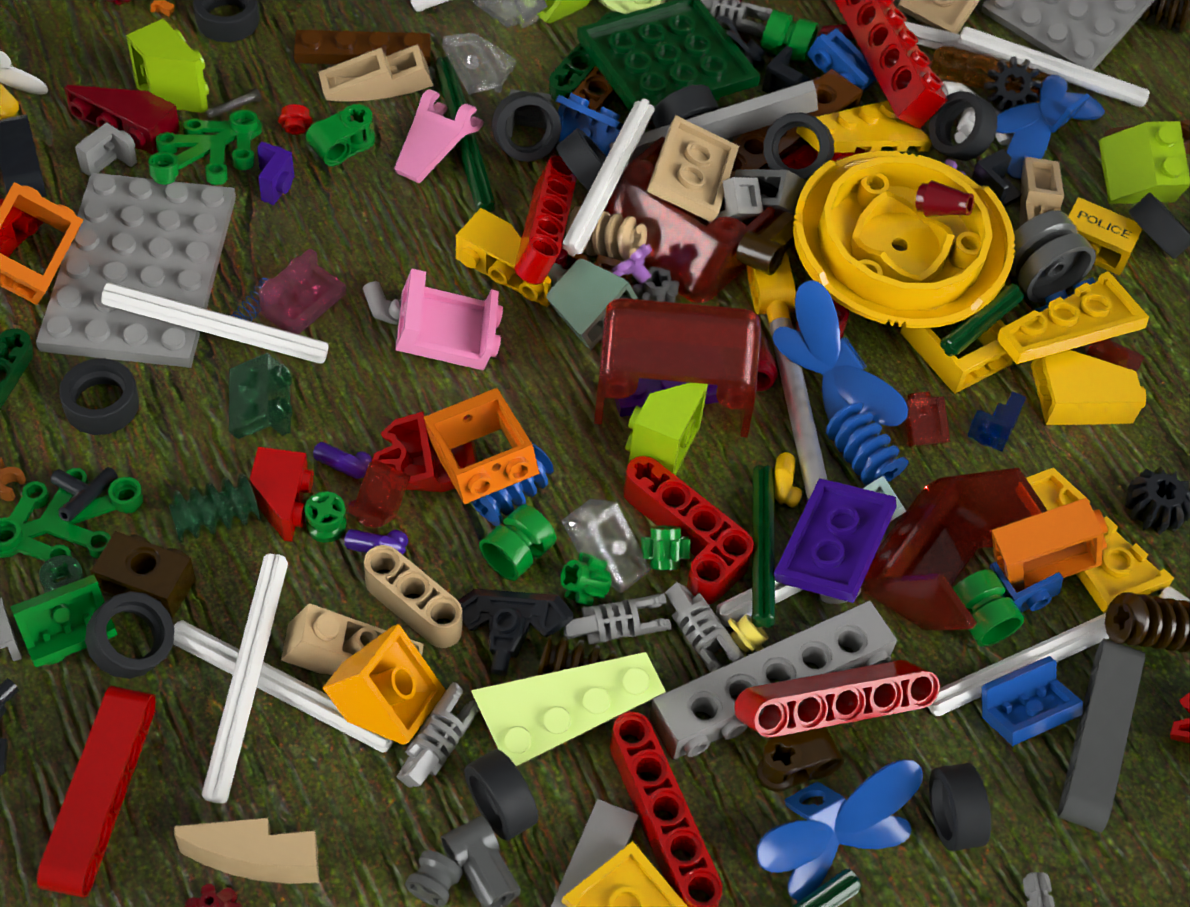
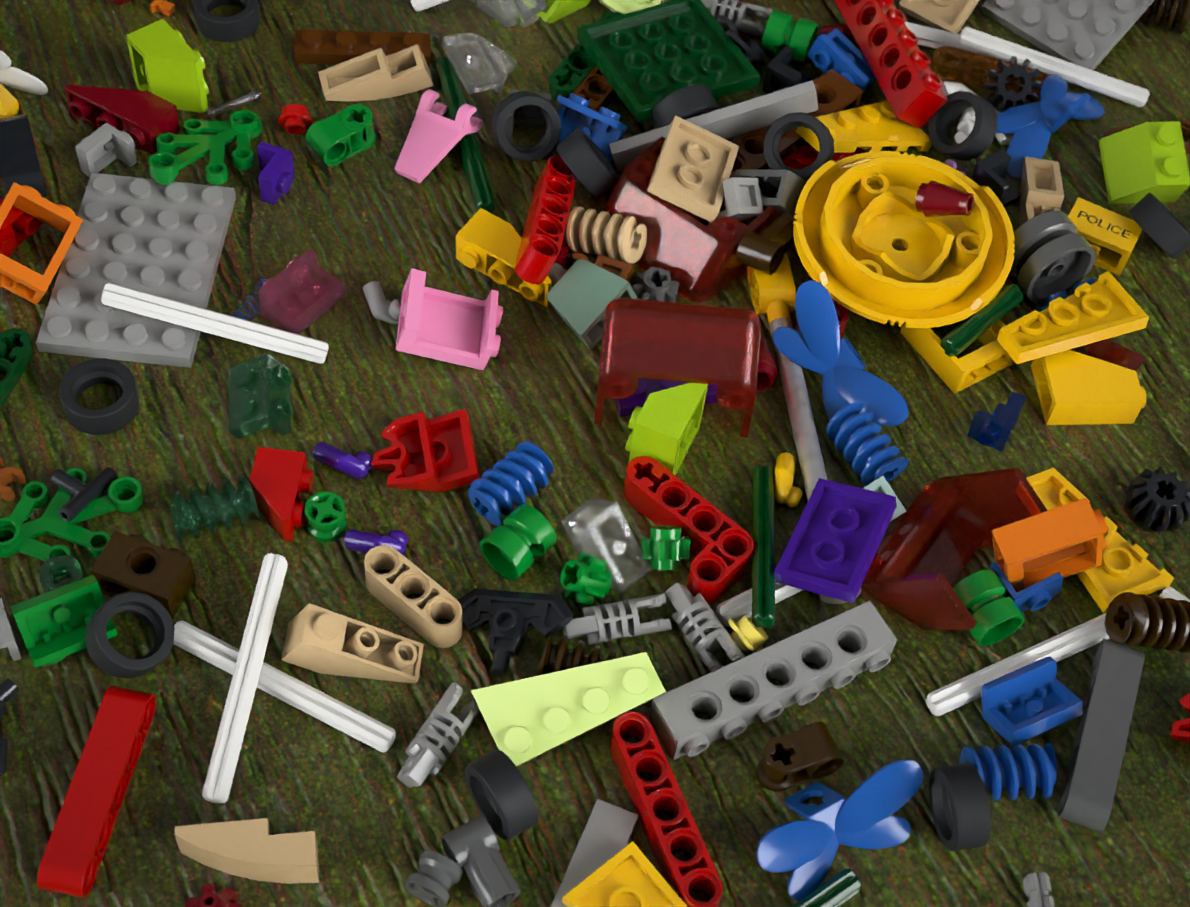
light orange slope [323,624,446,745] -> none
clear red bracket [346,460,411,528] -> none
orange window [423,388,540,504] -> none
white axle [562,99,654,256] -> none
medium lavender plant [611,243,652,285] -> none
red beam [734,660,940,737] -> none
clear red bracket [905,391,950,447] -> none
none -> blue piece [959,743,1057,801]

